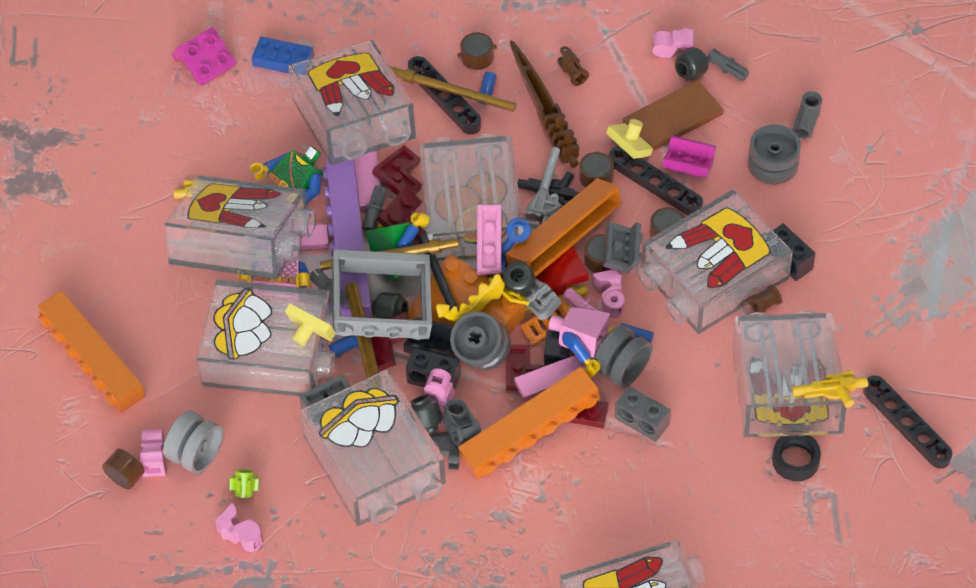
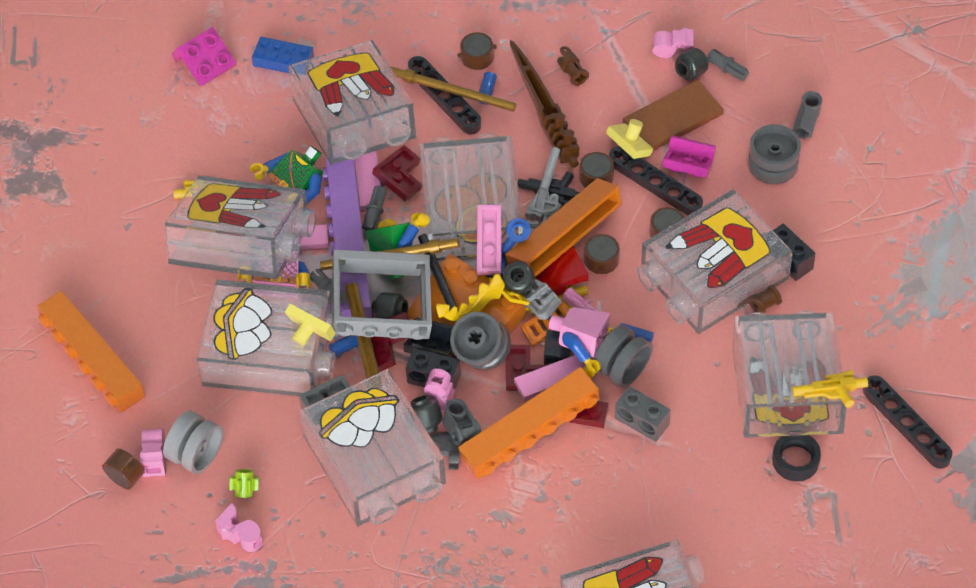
dark red plate [376,186,427,245] -> none
bright pink leg [592,270,625,318] -> none
dark grey bracket [602,221,643,274] -> none

